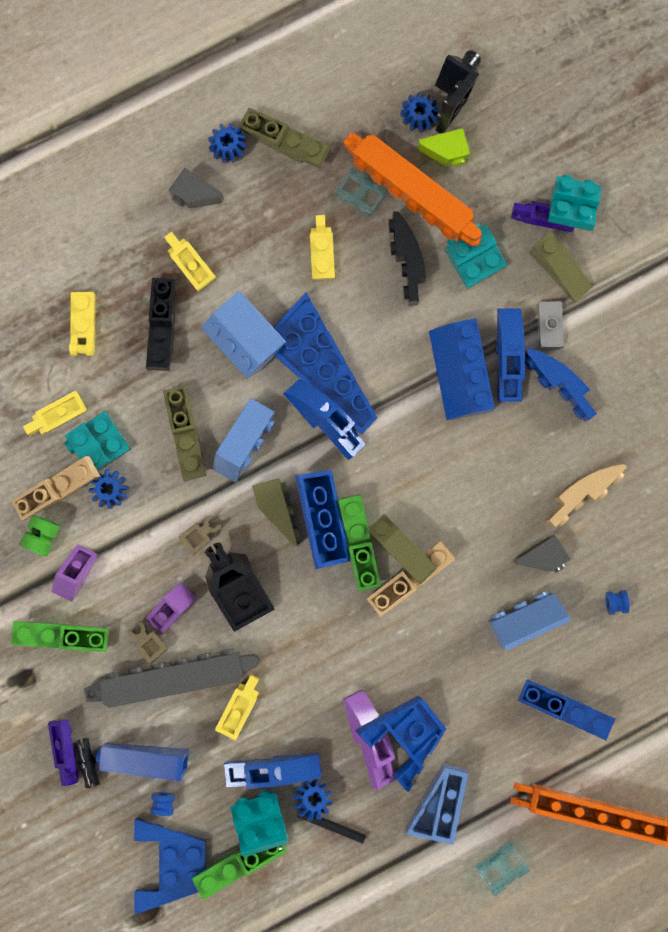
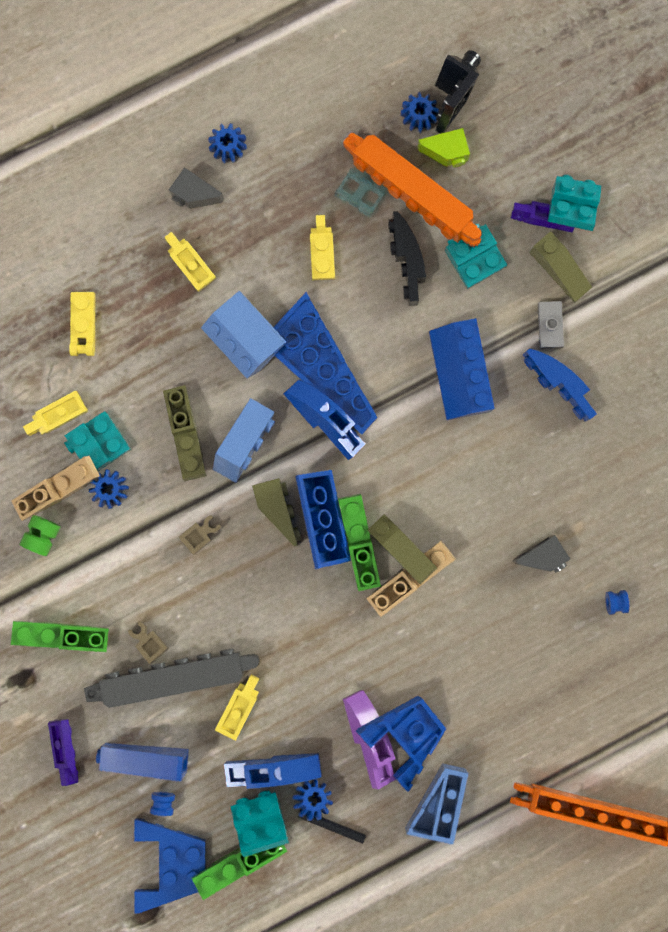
medium lavender slope [51,544,98,602] -> none
black pin [74,738,100,788] -> none
medium lavender slope [145,582,197,635] -> none
black slope [146,278,176,371] -> none
black plate [205,542,275,632] -> none
olive slope [238,108,331,168] -> none
clear light blue piece [475,842,530,896] -> none
medium blue slope [488,591,571,651] -> none
blue slope [496,308,525,402] -> none
blue slope [518,679,615,740] -> none
tan slope [545,464,627,527] -> none

